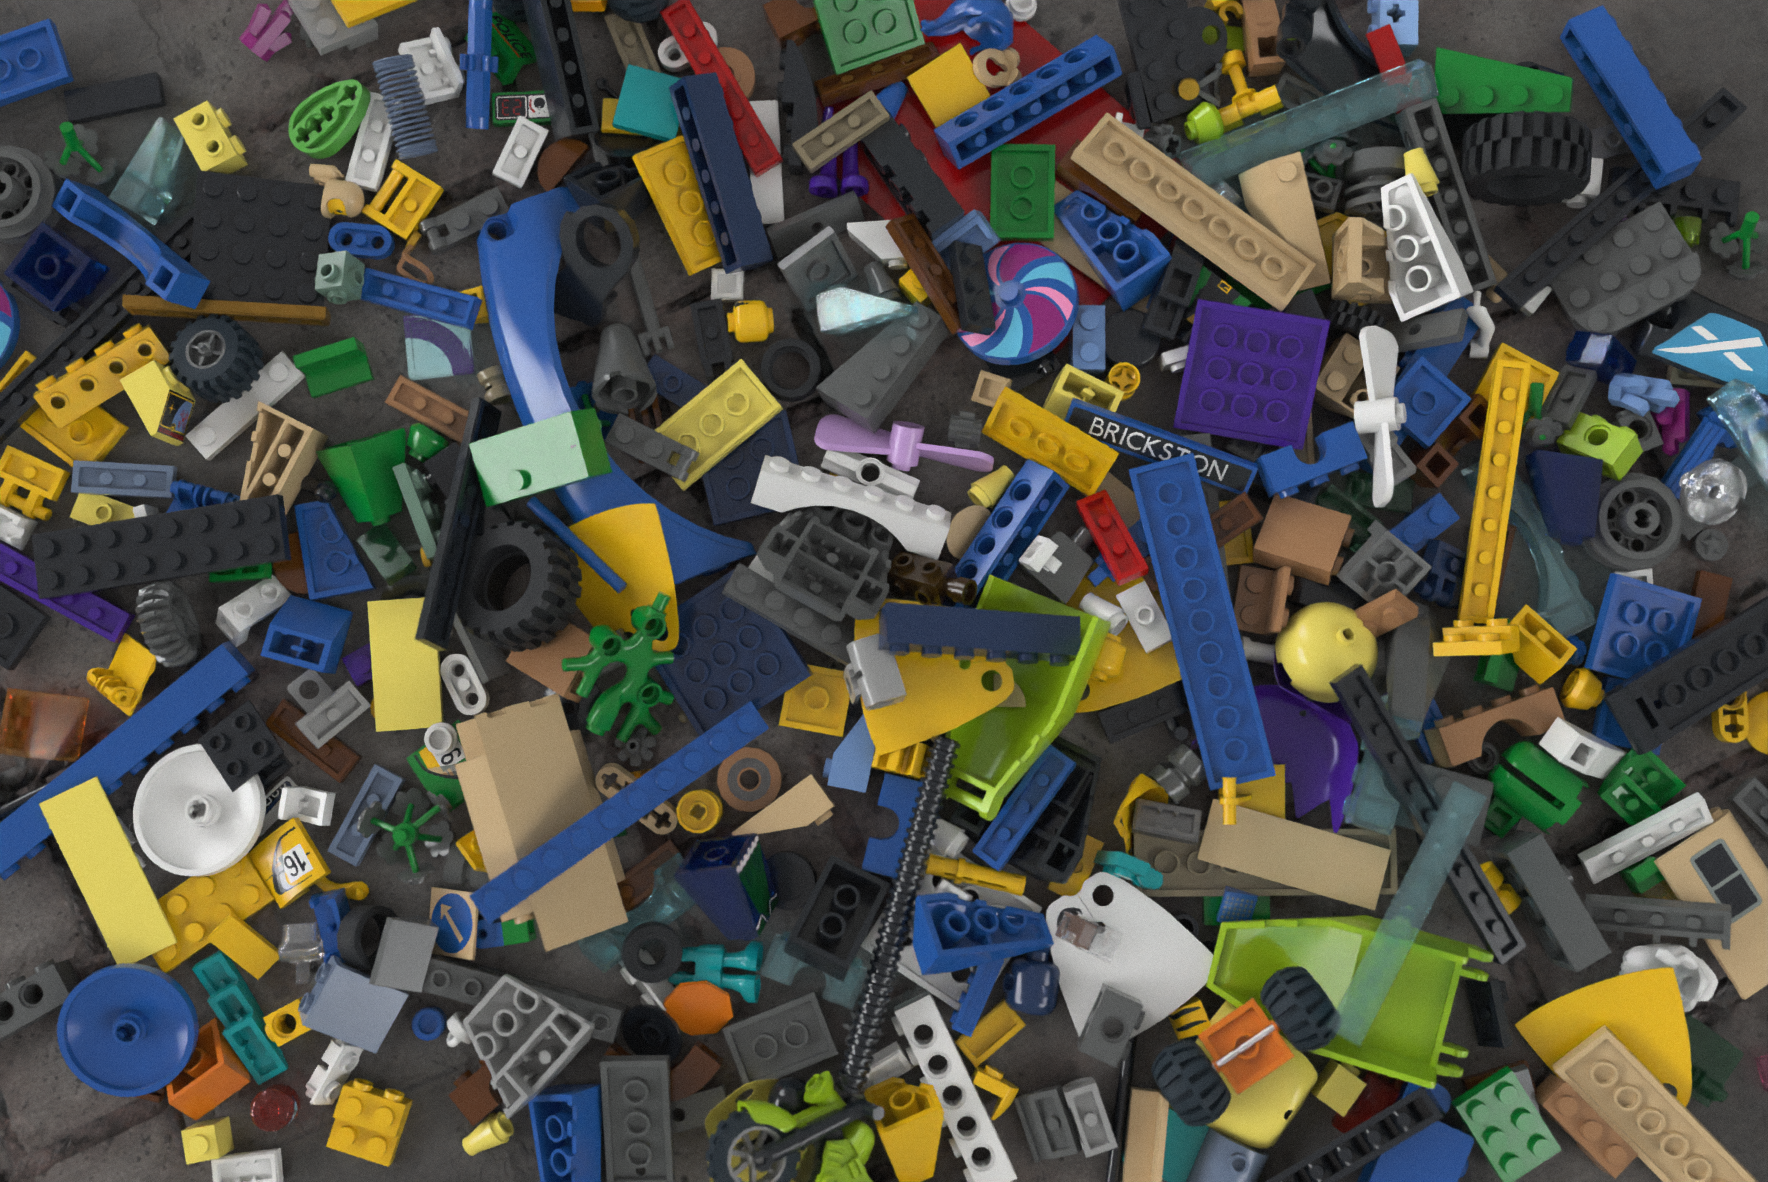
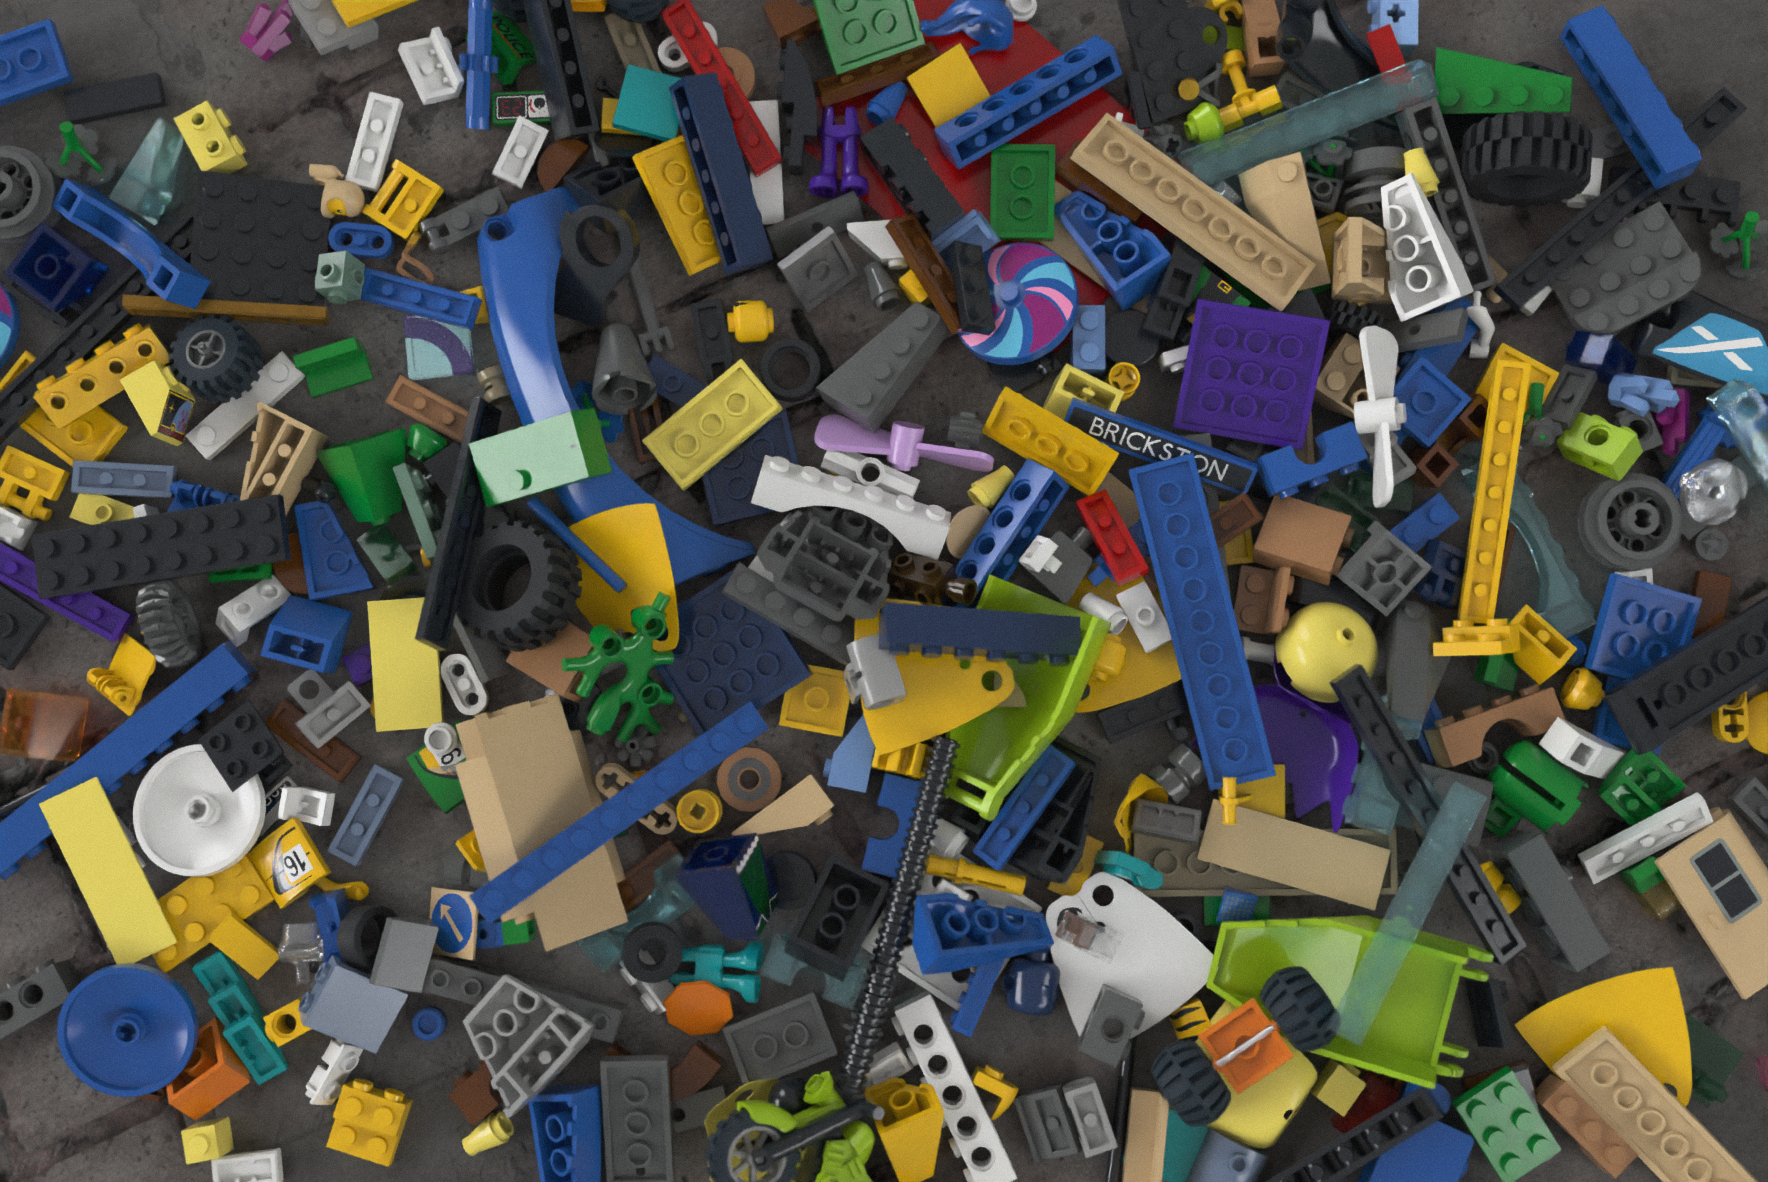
clear red head [250,1084,300,1132] -> none
bright green piece [289,79,371,159] -> none
dark grey plant [357,788,456,885] -> none
sand blue piece [372,54,439,160] -> none
white tile [446,1012,472,1047] -> none
dark grey plate [604,413,700,482] -> none
black dish [622,1004,683,1062] -> none
white tile [711,268,744,302] -> none
dark tan plate [792,90,890,174] -> none
clear light blue slope [816,284,918,336] -> none
yellow tile [954,998,1026,1068] -> none
tan tile [971,370,1013,407] -> none
tan piece [973,47,1022,88] -> none
medium nougat plate [1354,589,1418,638] -> none
clear blue slope [1525,450,1603,546] -> none
dark grey hinge [1585,894,1732,950] -> none
white hair [1619,943,1718,1012] -> none
clear neon green hose [1674,216,1702,248] -> none

